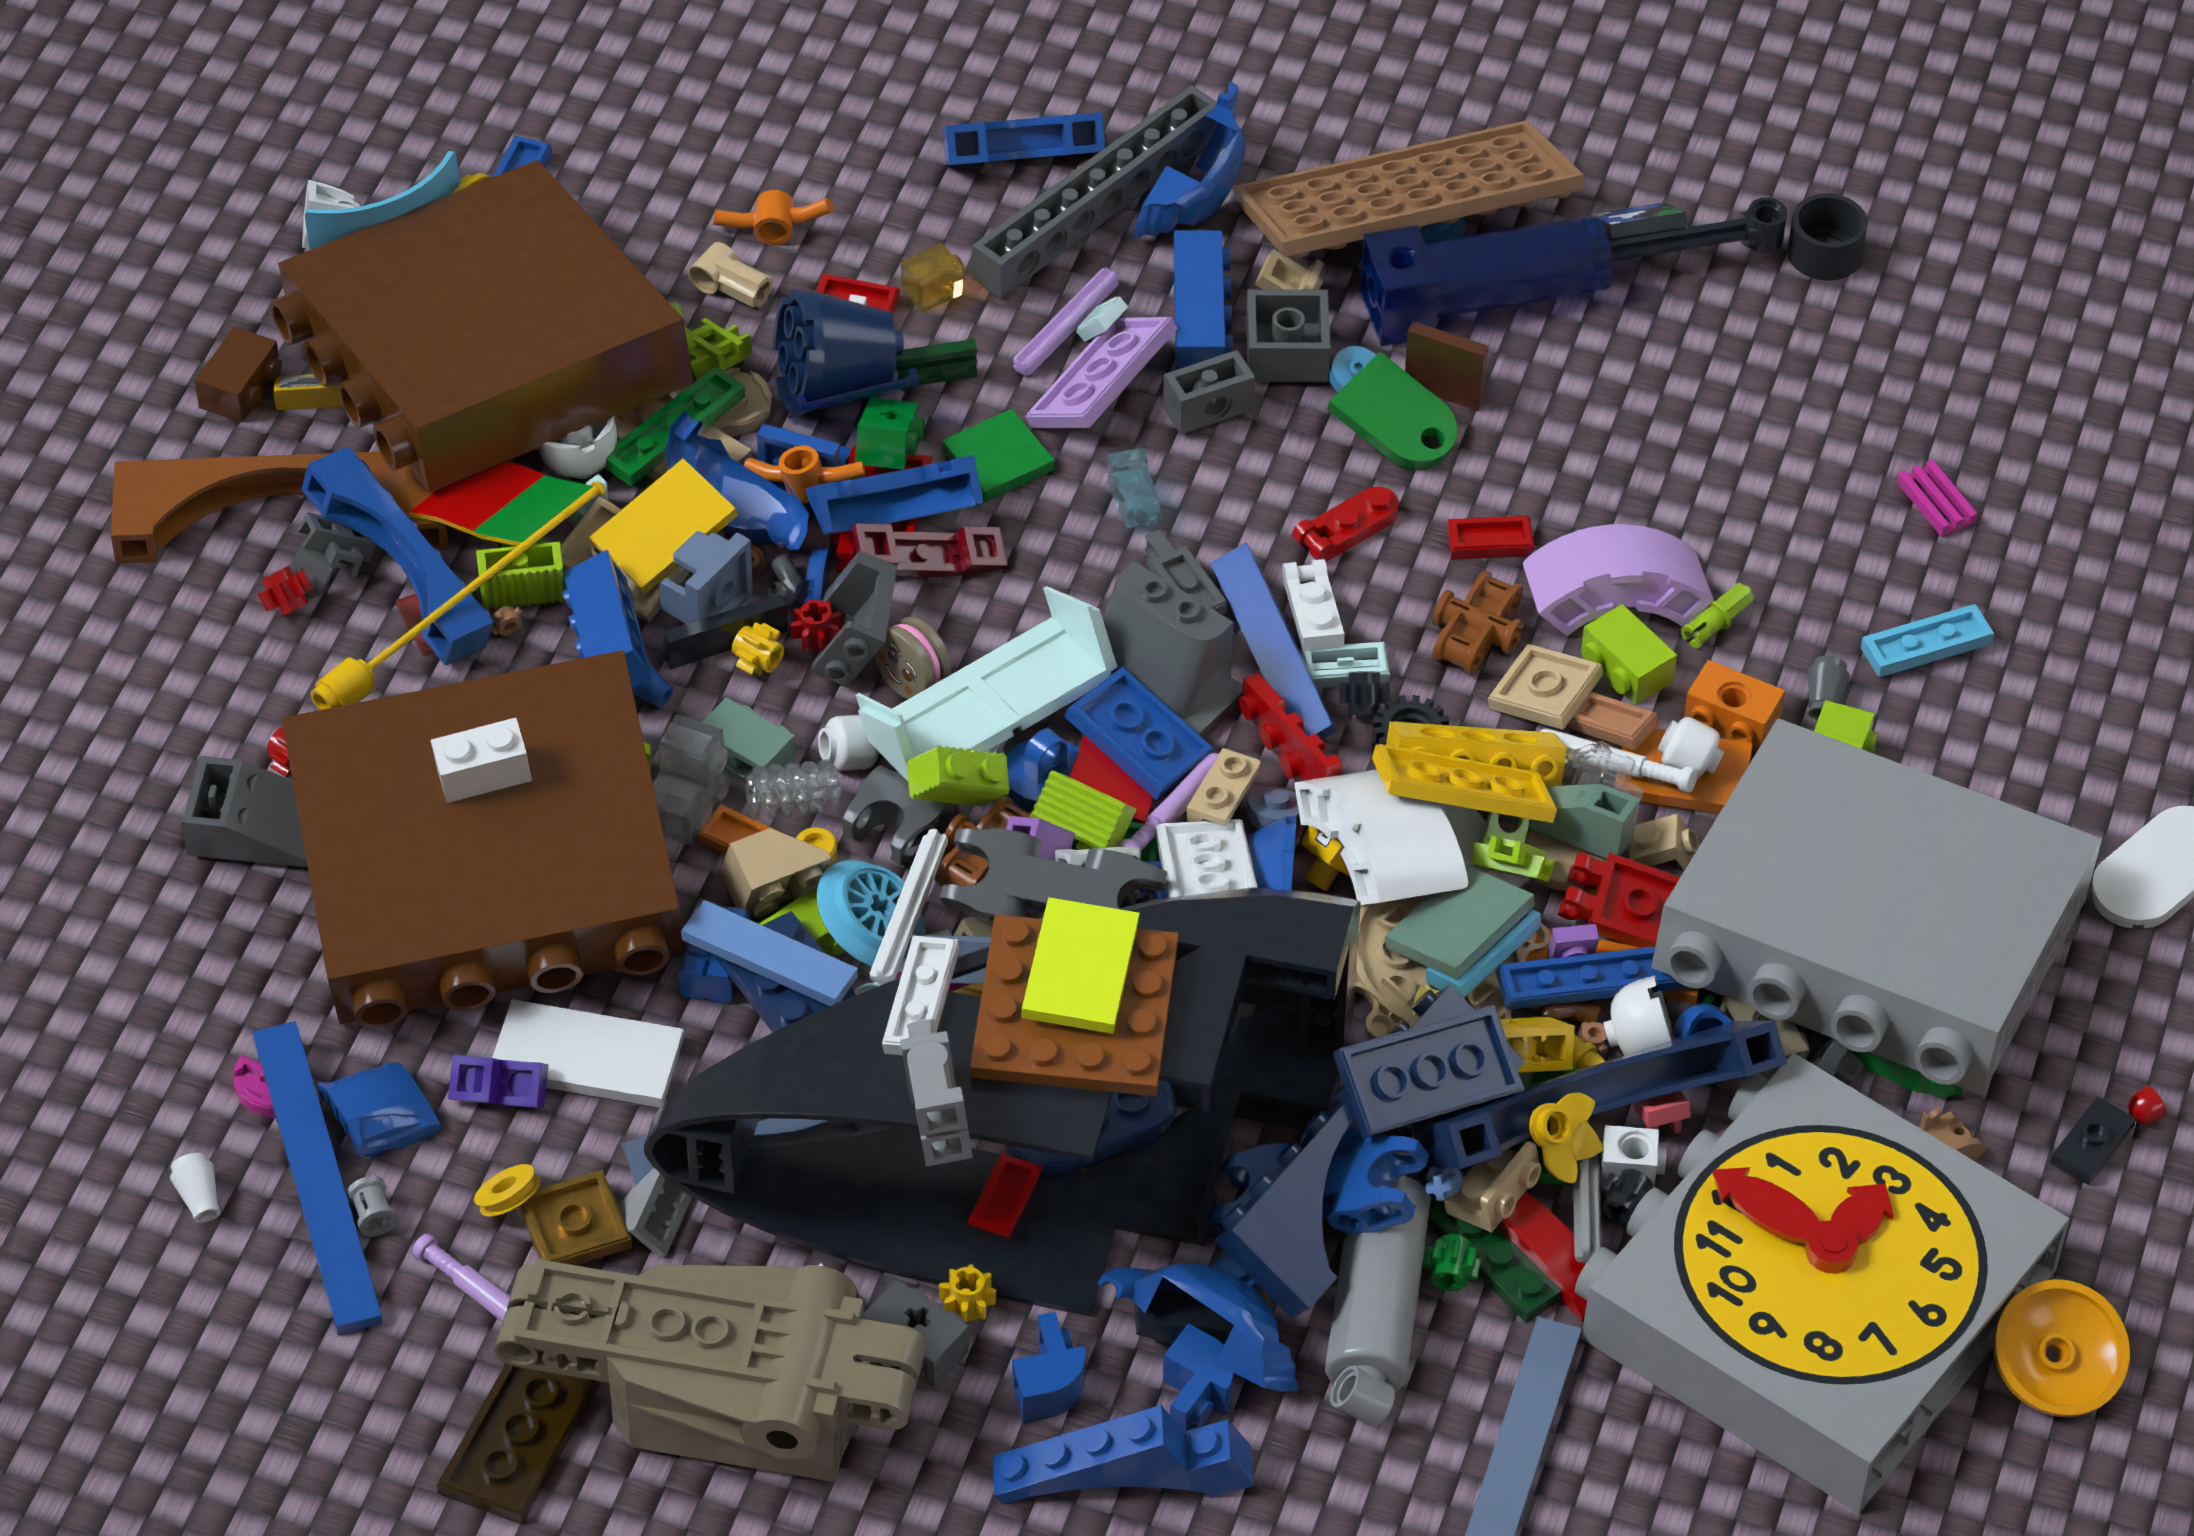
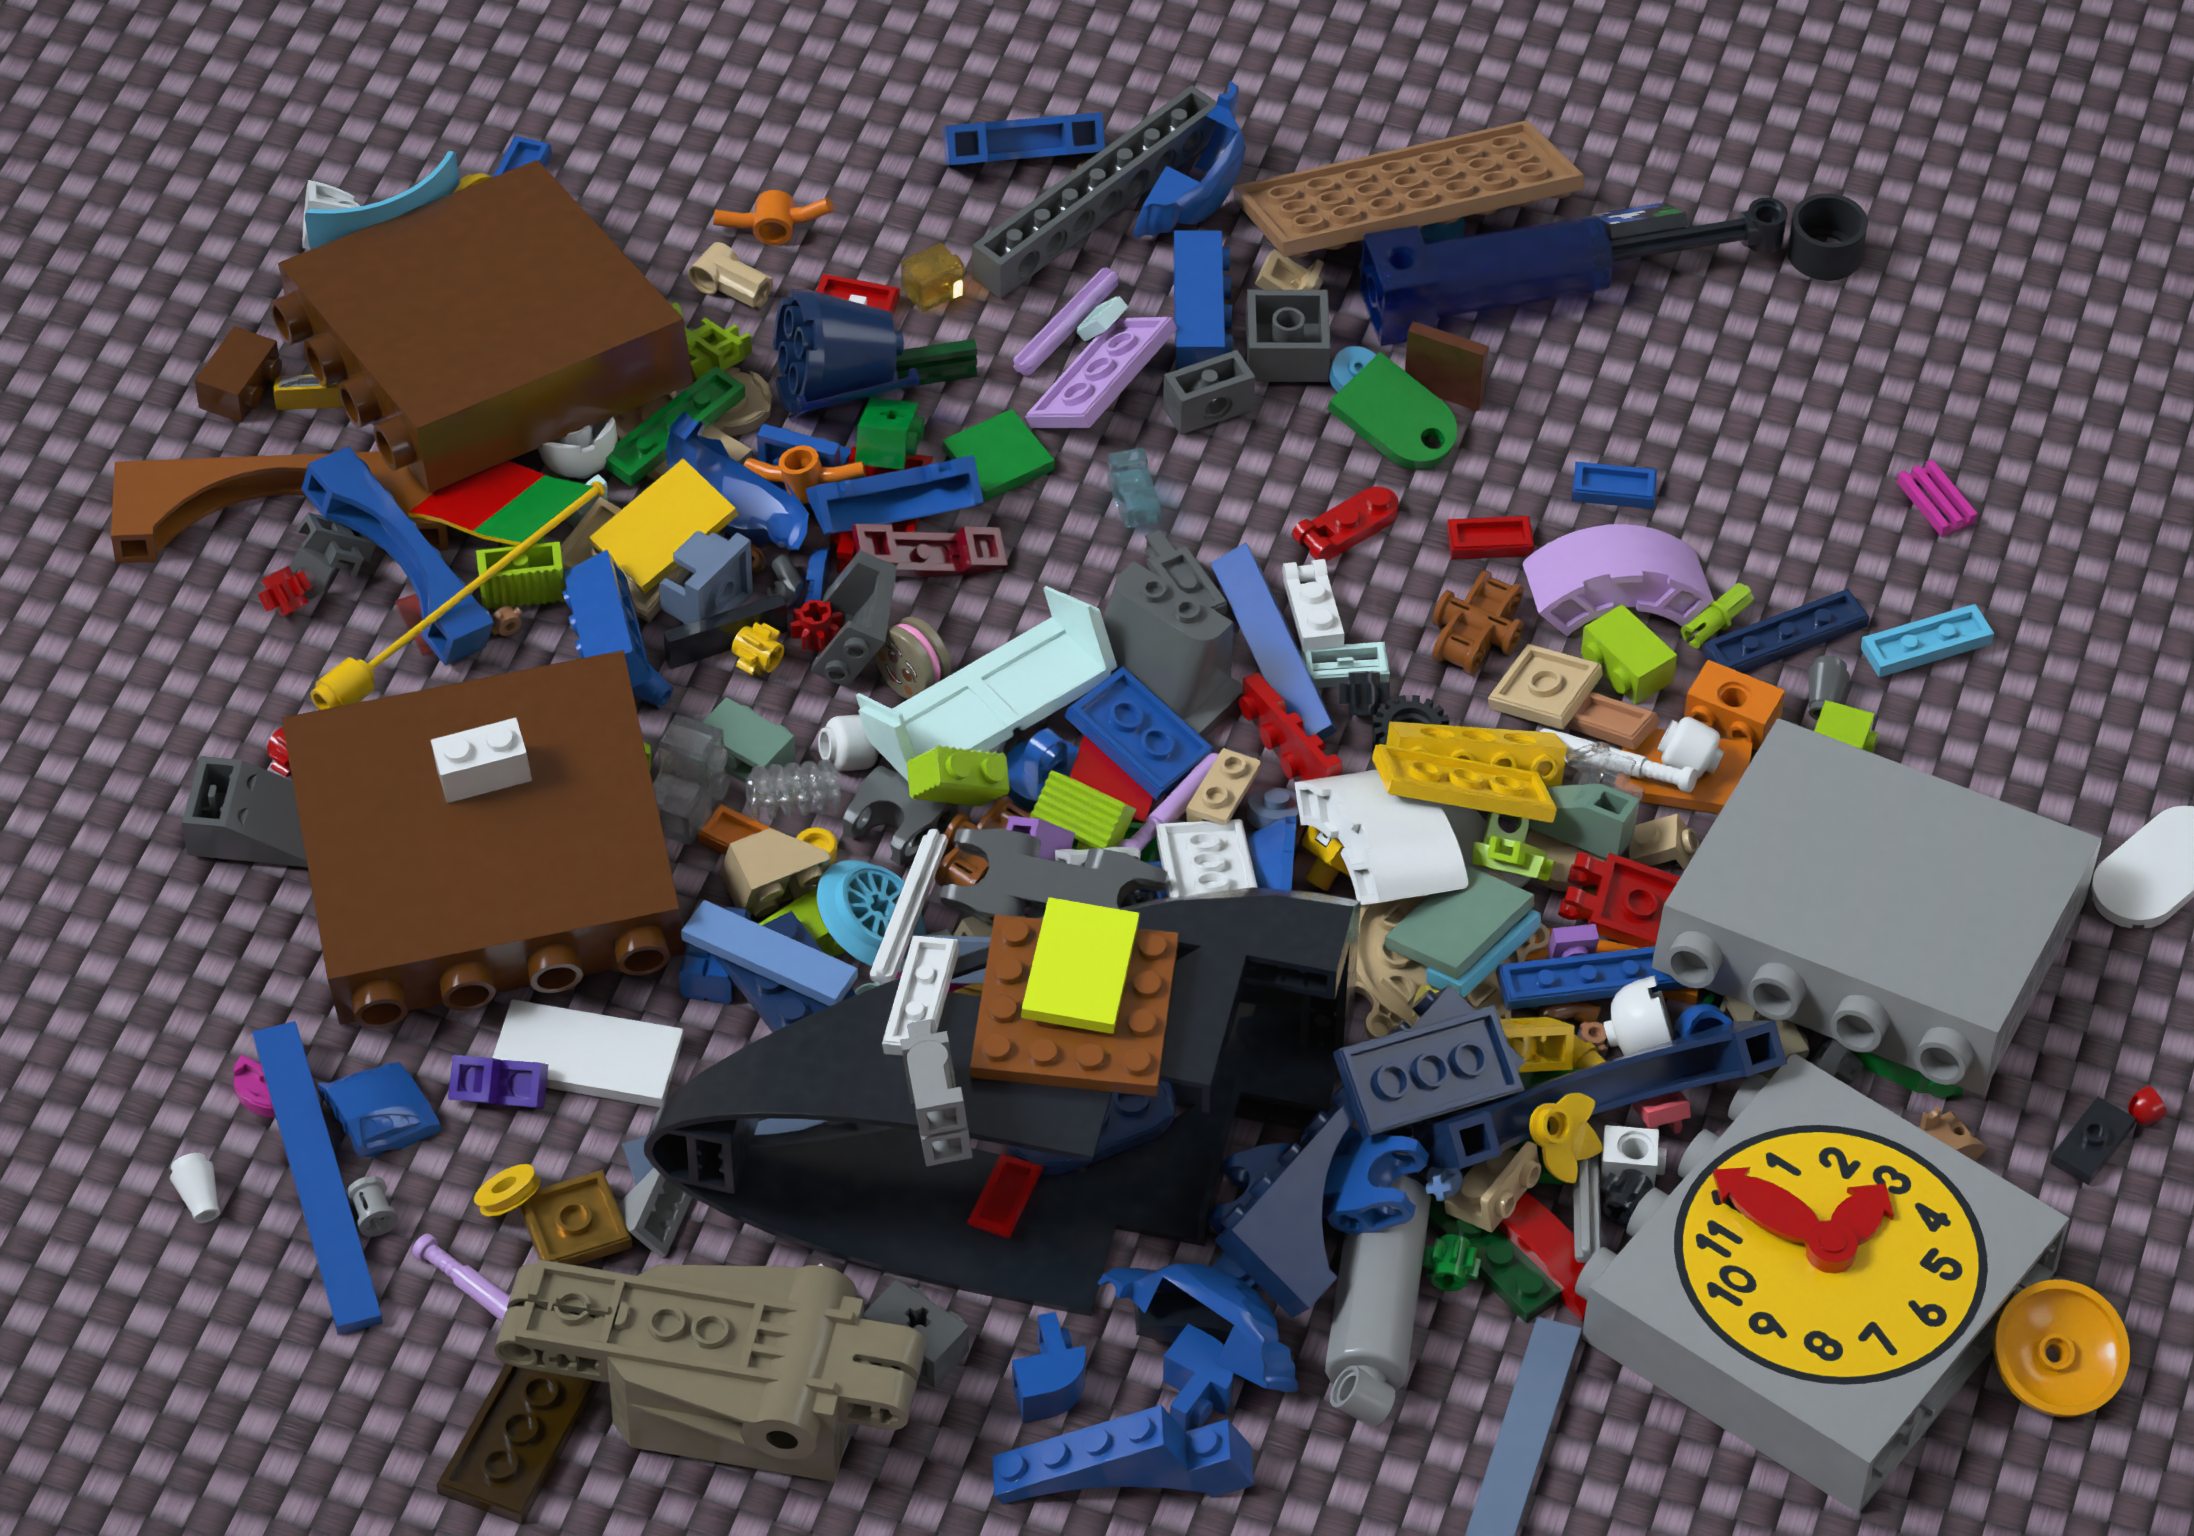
yellow gear [939,1264,996,1323] -> none
none -> blue tile [1572,461,1657,509]
none -> dark blue tile [1702,589,1869,673]

